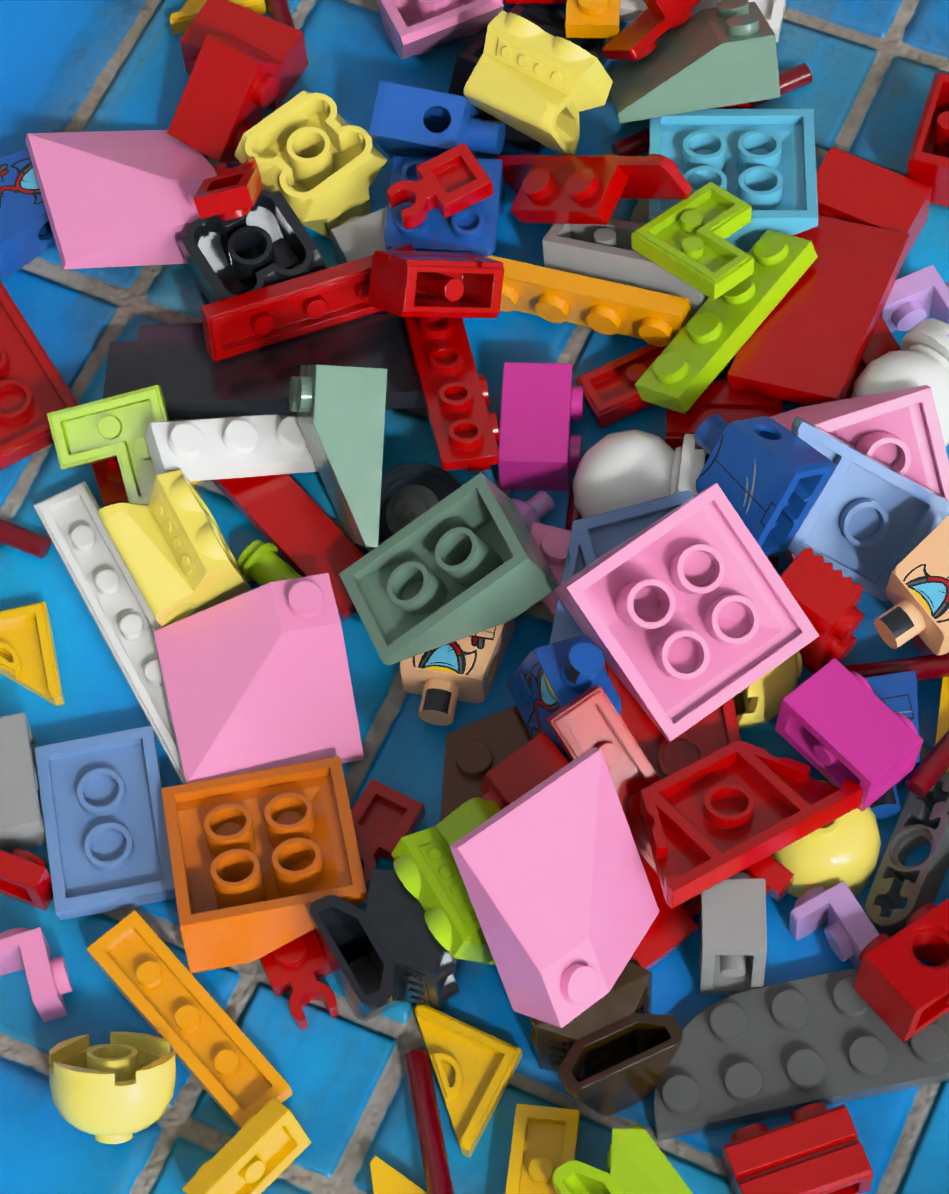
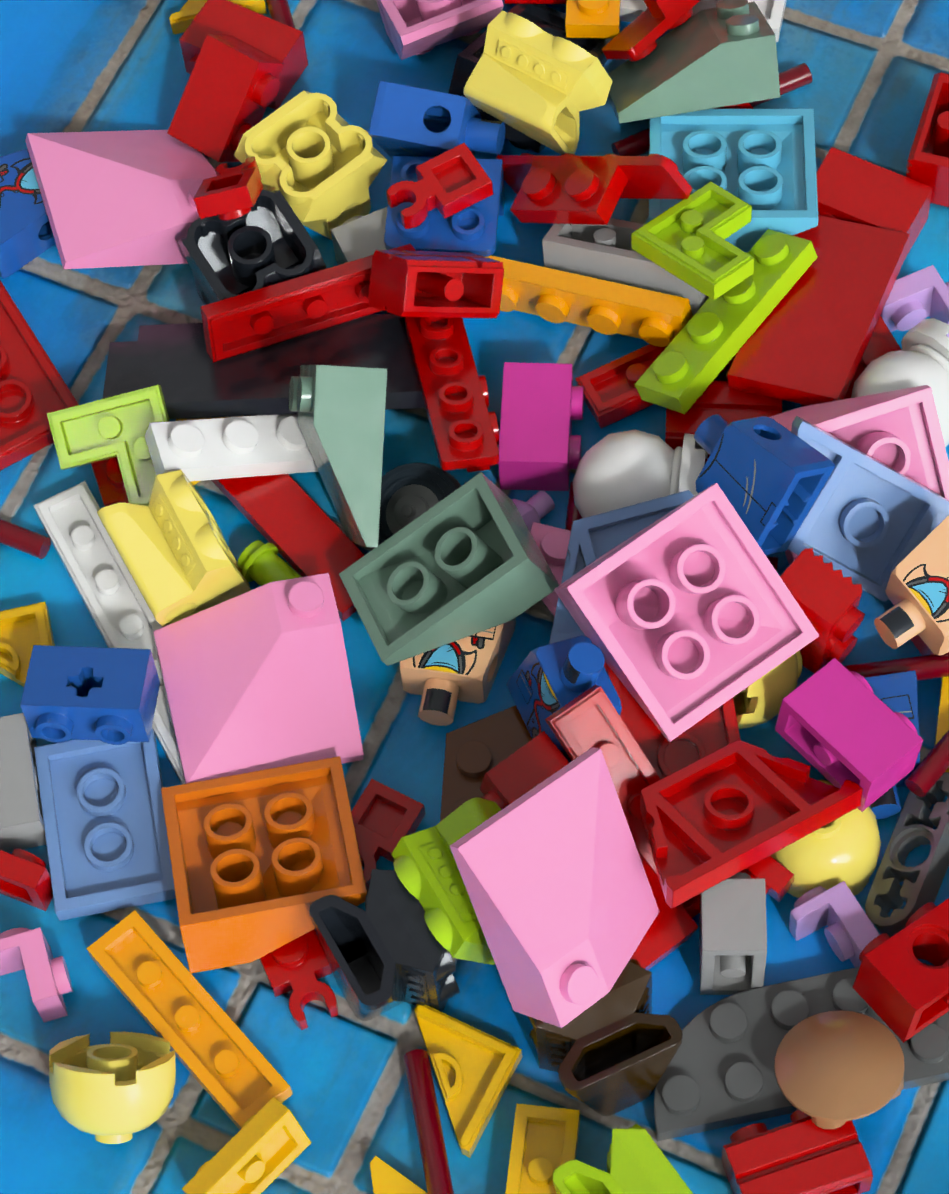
none -> blue brick [20,645,160,745]
none -> medium nougat dish [774,1011,905,1129]

